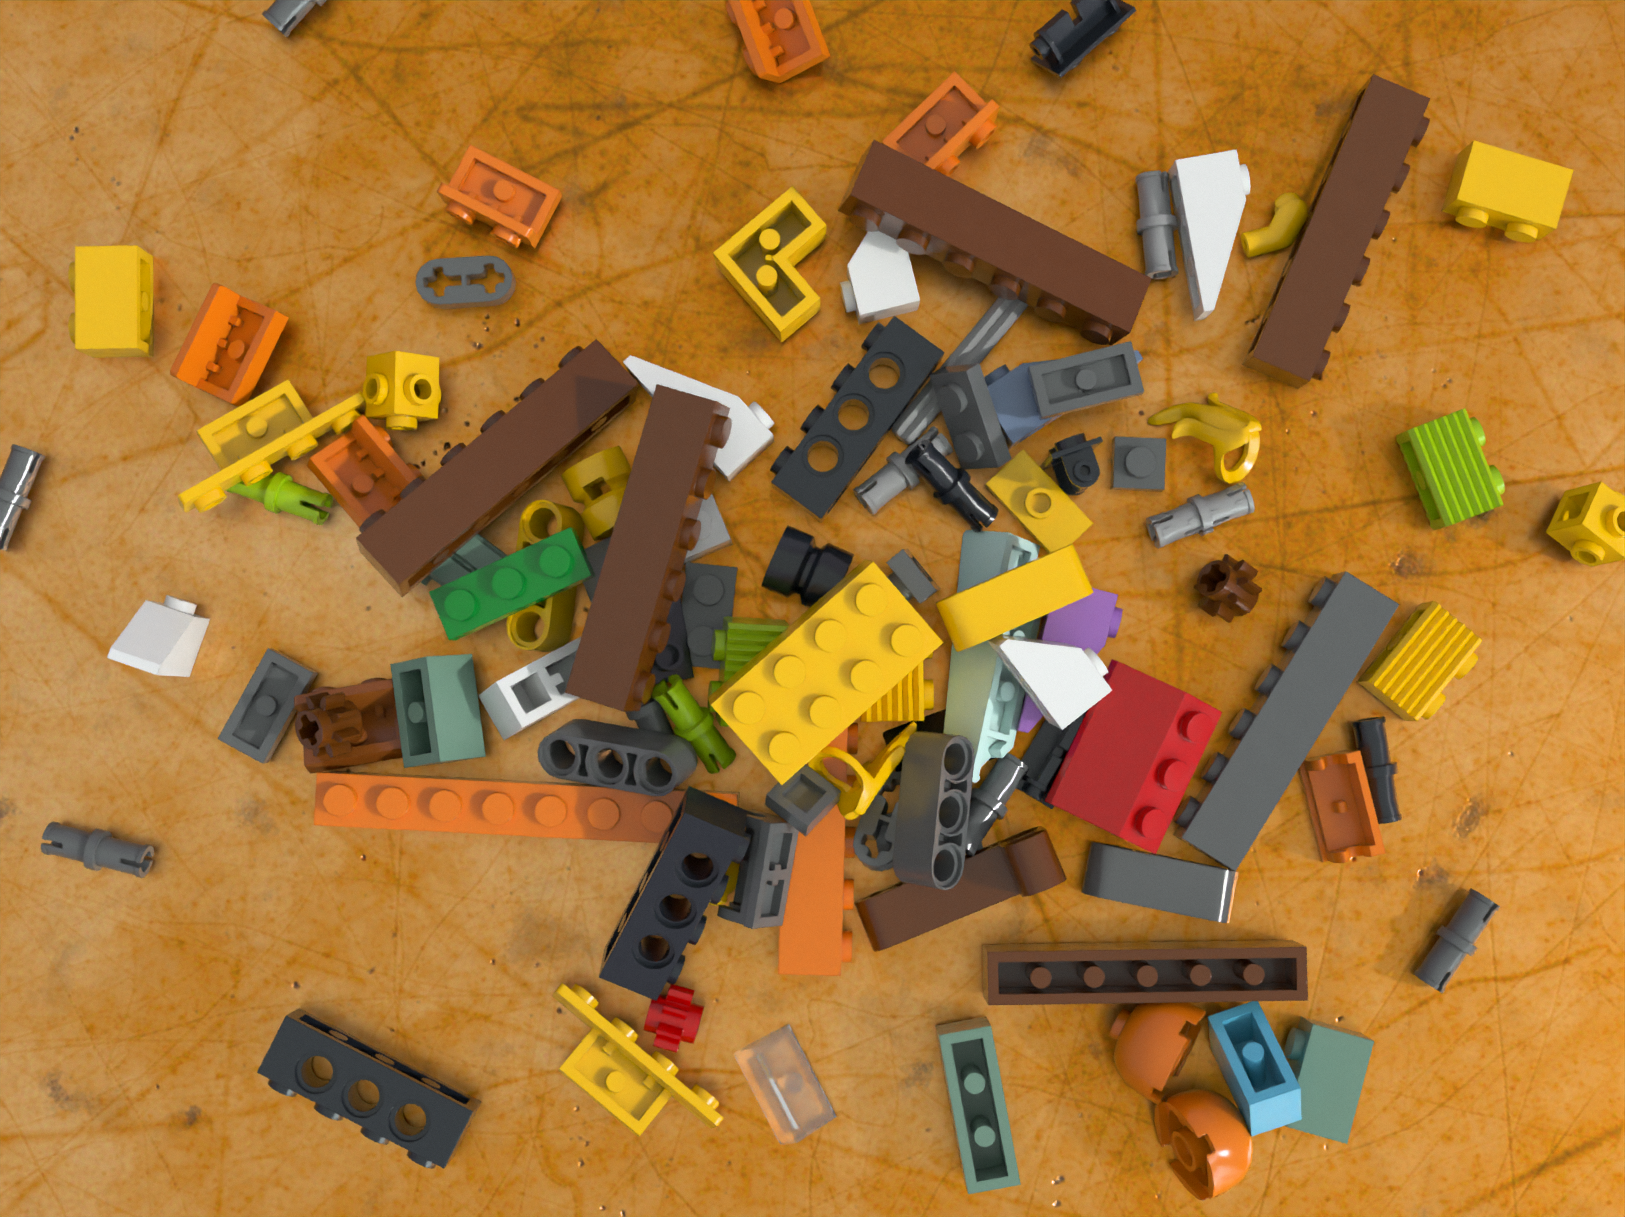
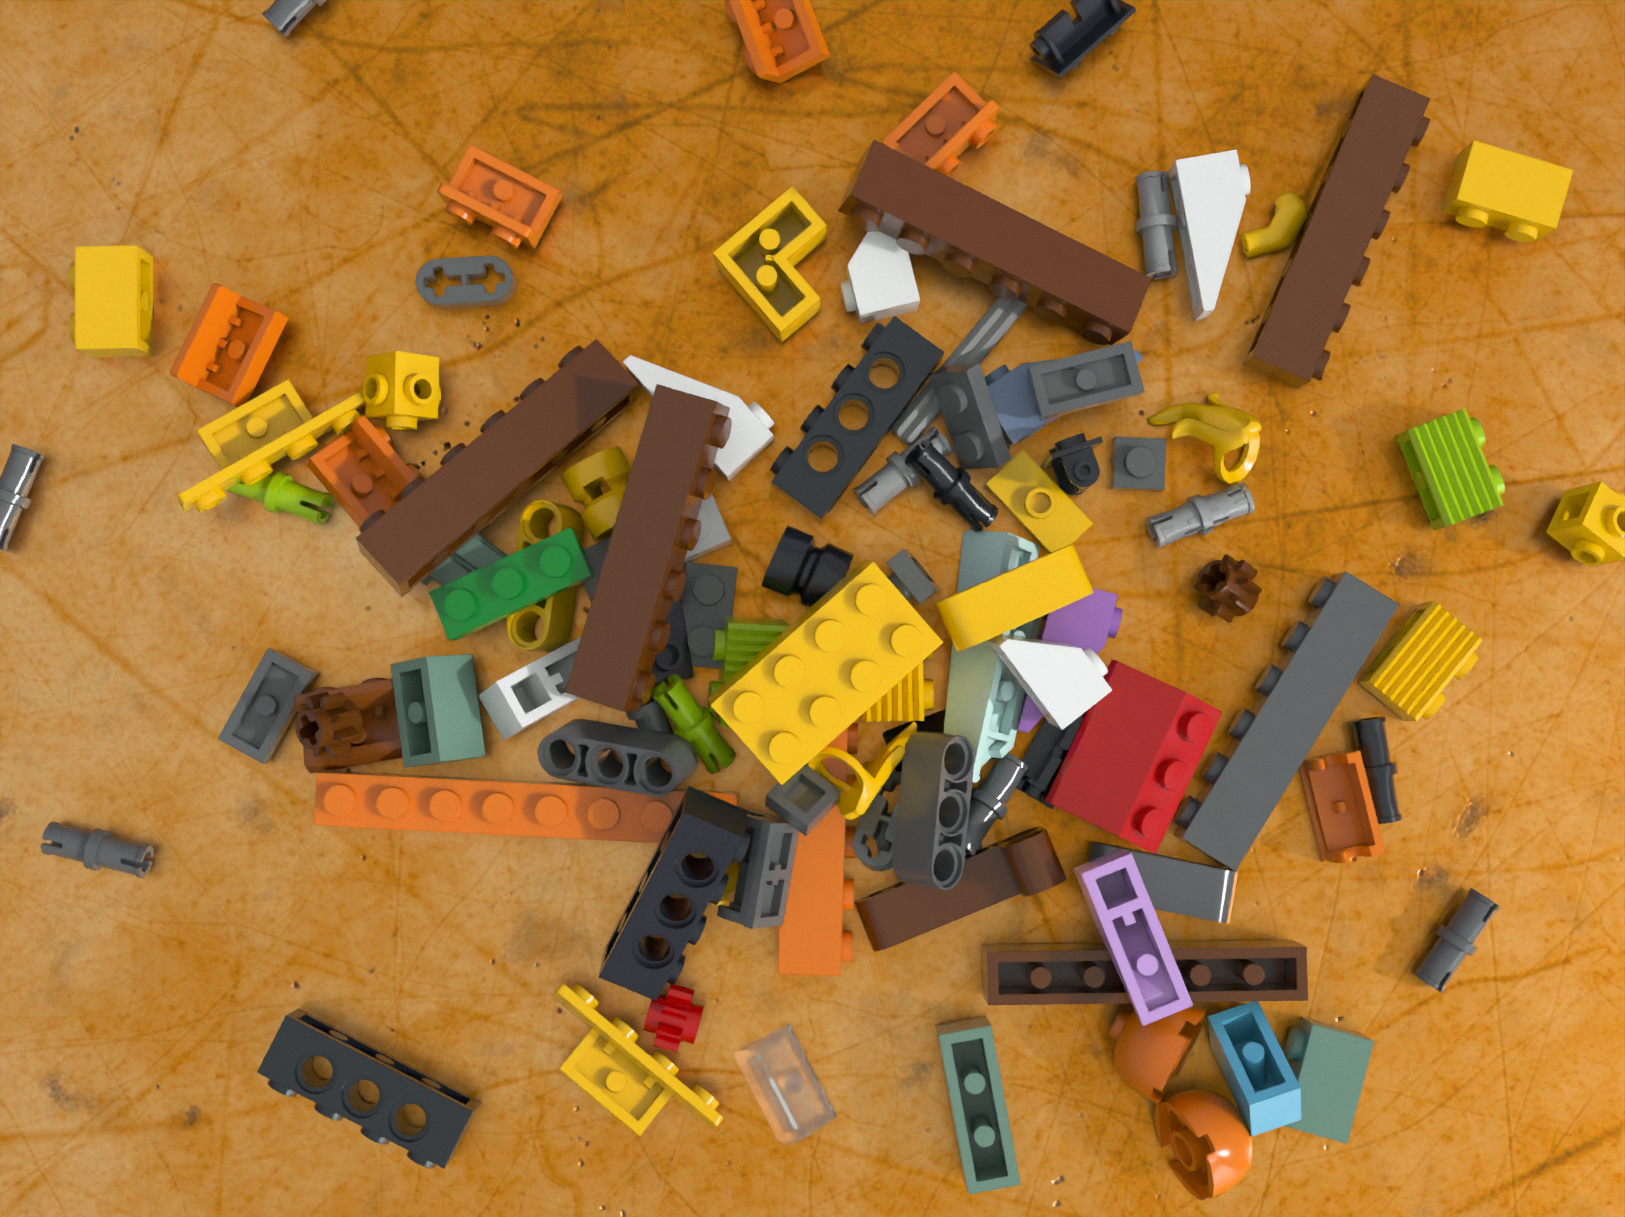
white slope [107,595,210,677] -> none
none -> lavender slope [1073,849,1193,1026]

